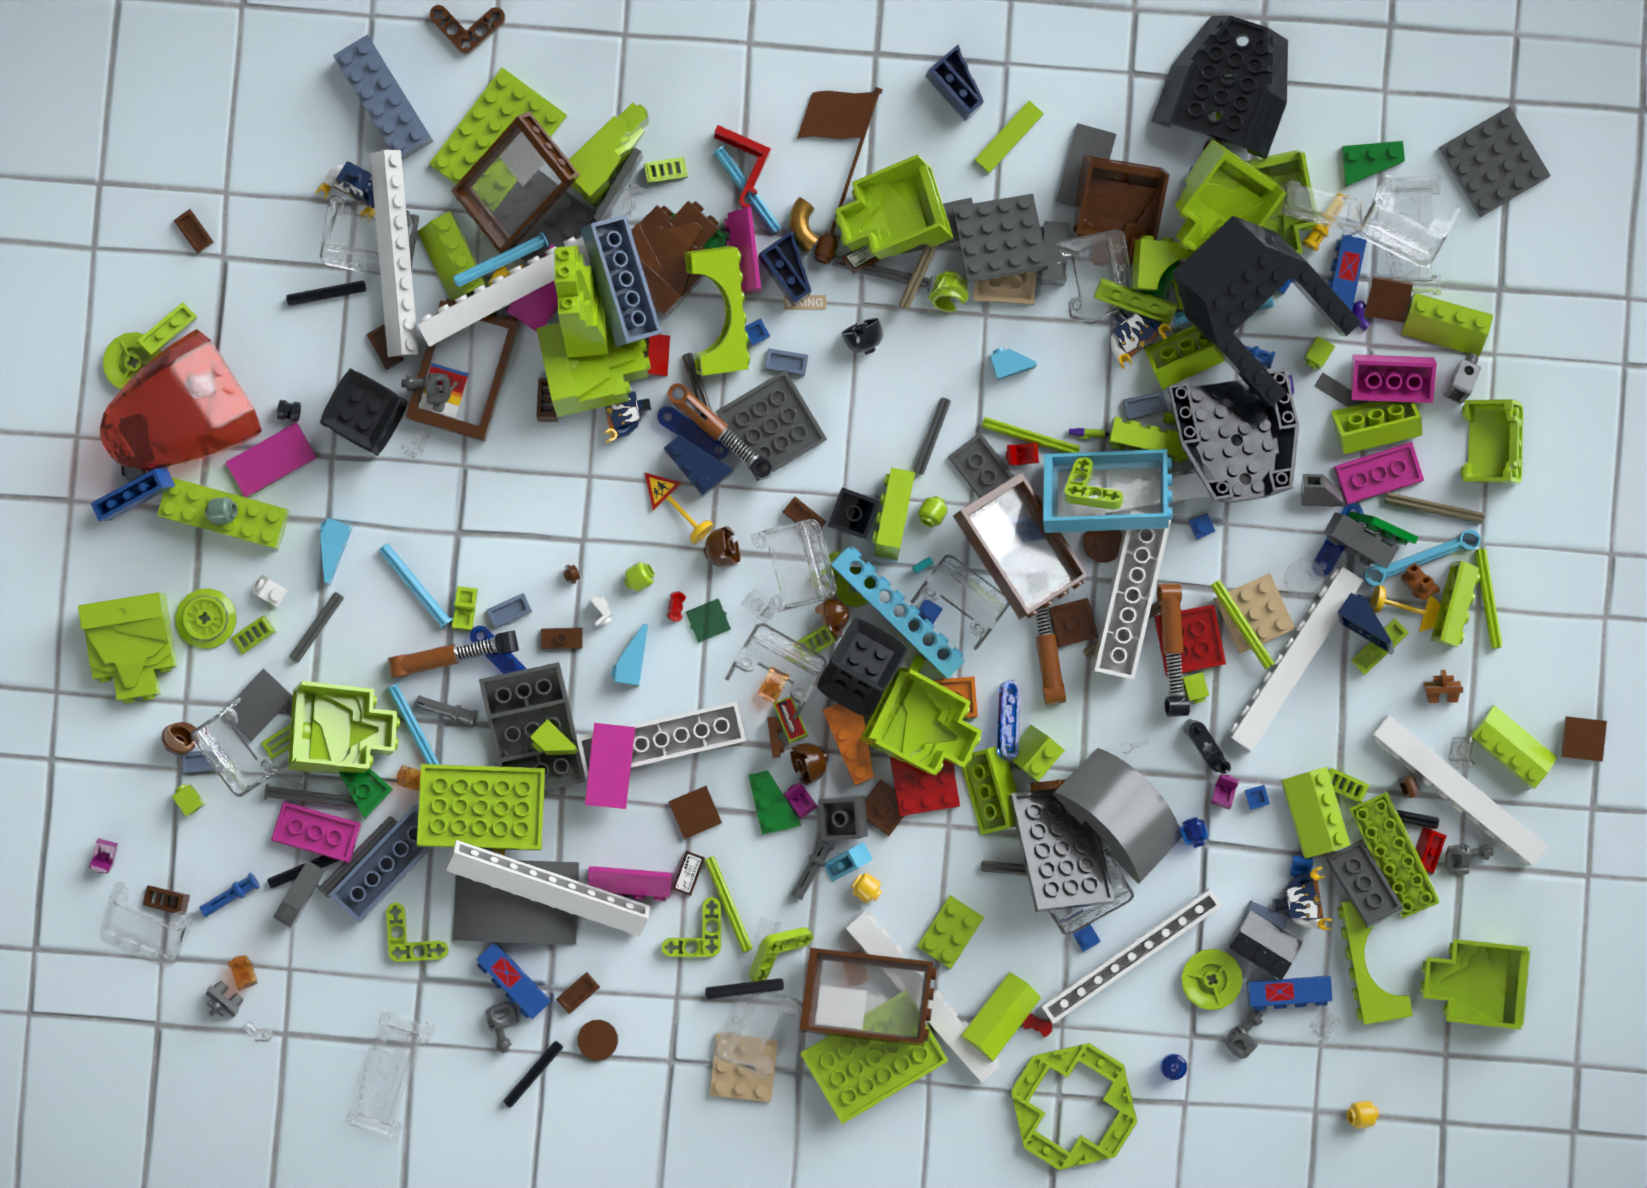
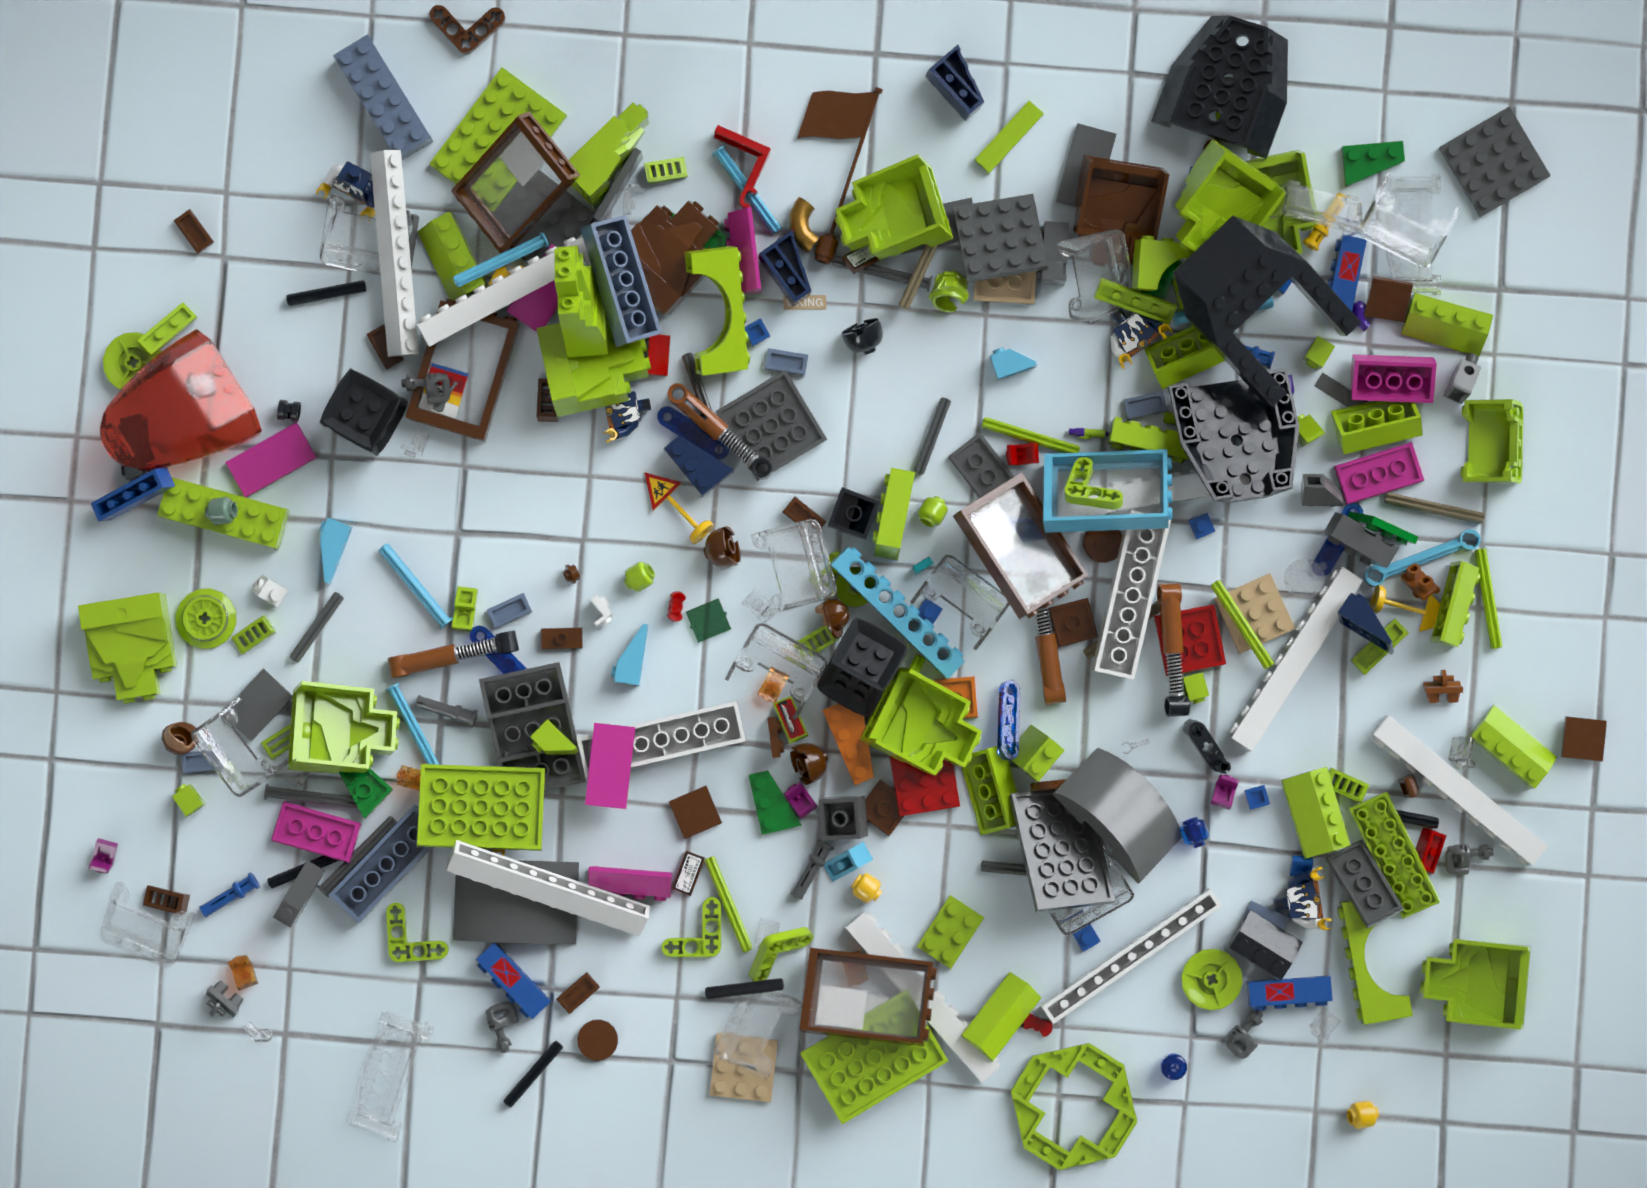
none -> lime slope [1297,414,1325,447]

